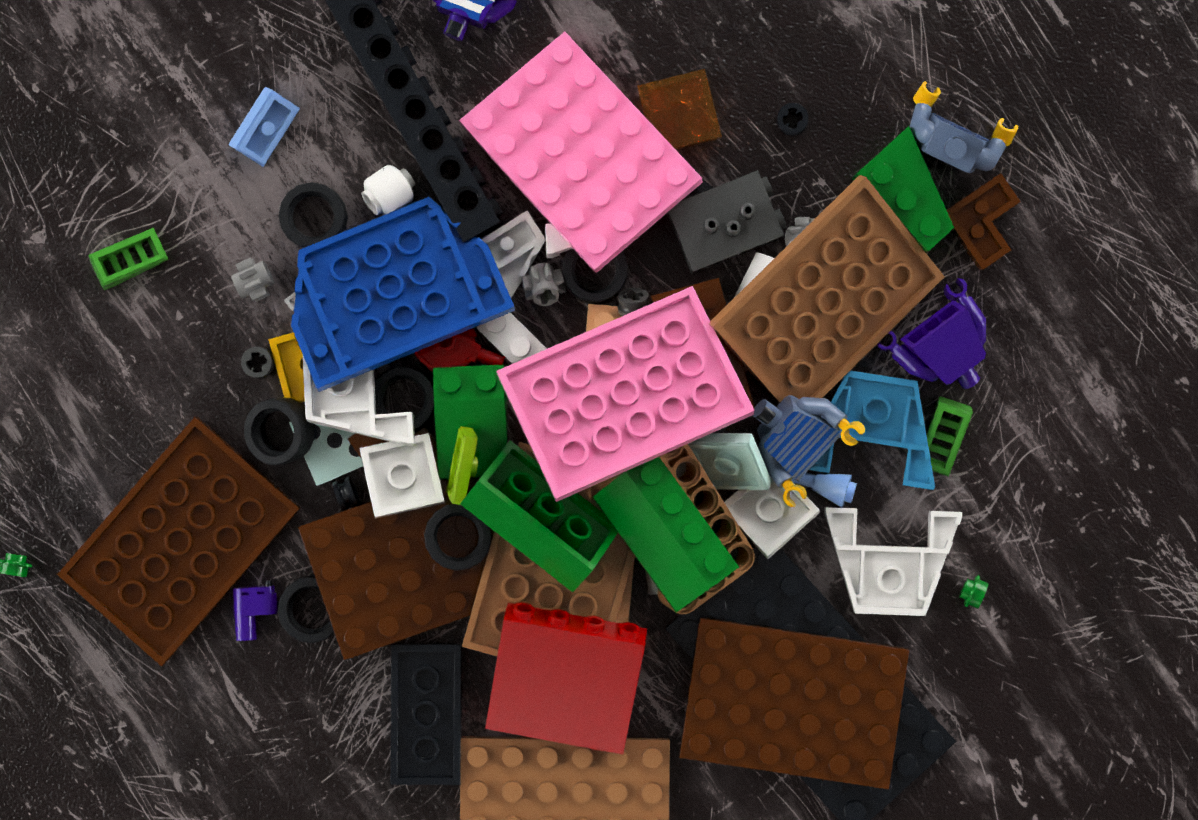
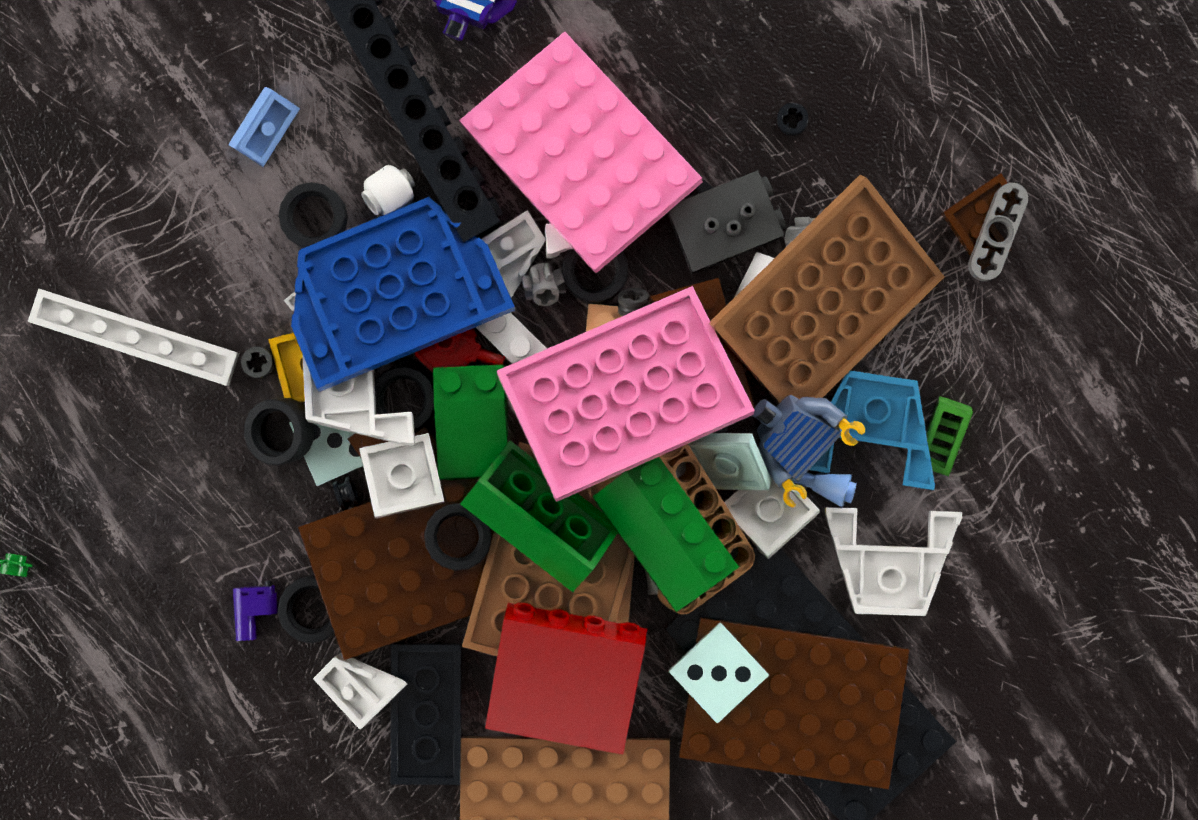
reddish brown plate [57,417,301,666] -> none
bright green slope [89,228,168,291] -> none
light grey gear [231,257,275,302] -> none
lime plate [446,426,478,505] -> none
clear orange plate [637,69,722,149] -> none
green wedge [852,126,954,253] -> none
dark purple torso [877,278,986,389] -> none
sand blue torso [910,82,1018,174] -> none
green plate [959,575,989,609] -> none
none -> white plate [28,289,240,386]
none -> white wing [313,653,407,730]
none -> light aqua tile [668,622,769,724]
none -> light grey beam [968,183,1028,281]

